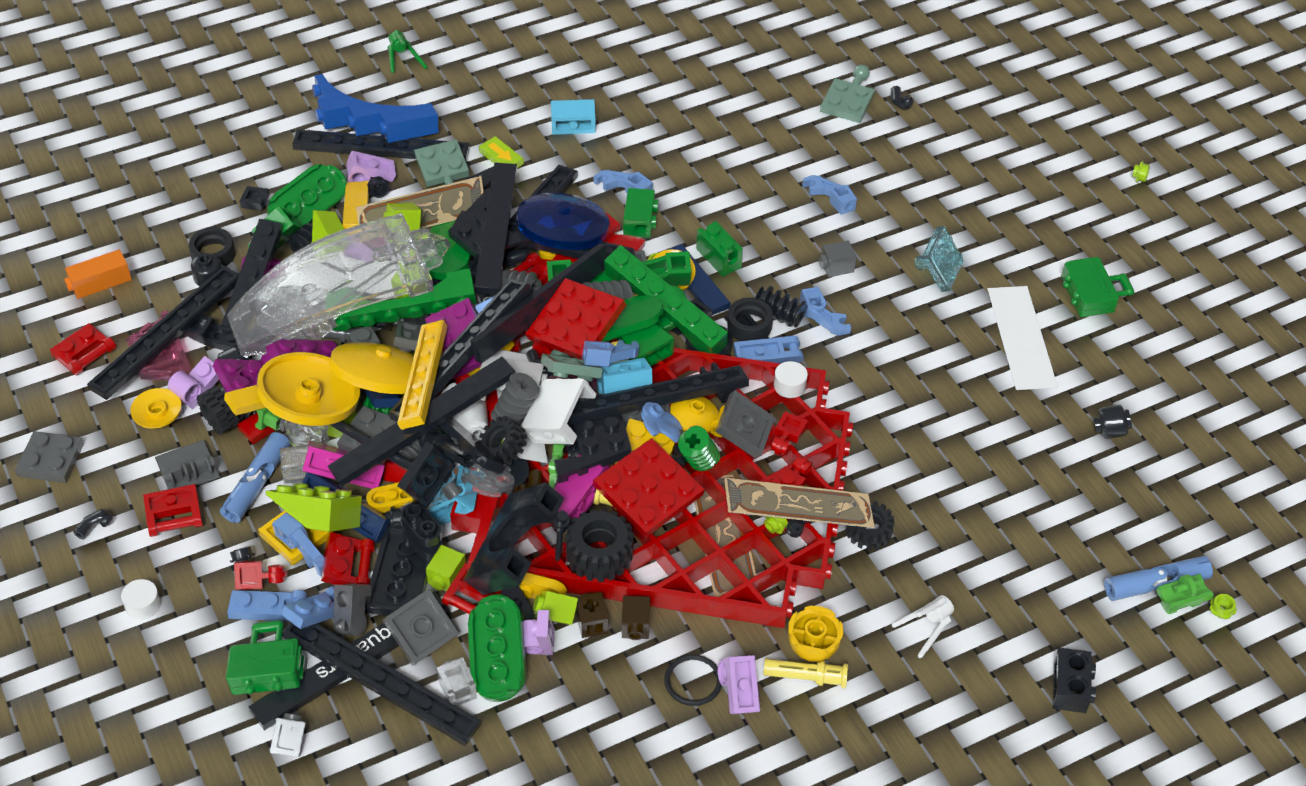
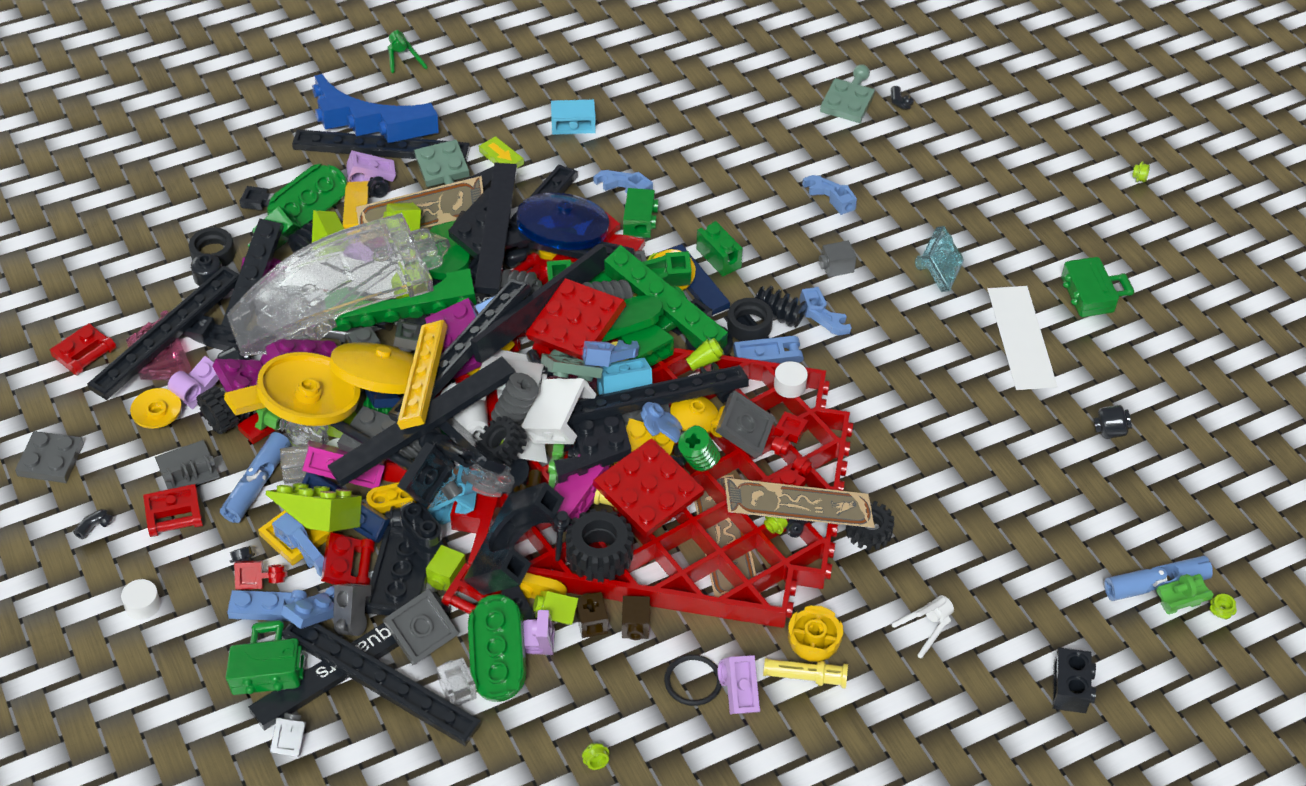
orange brick [64,249,132,299] -> none
none -> lime plate [582,743,609,770]
none -> lime cone [686,338,724,371]

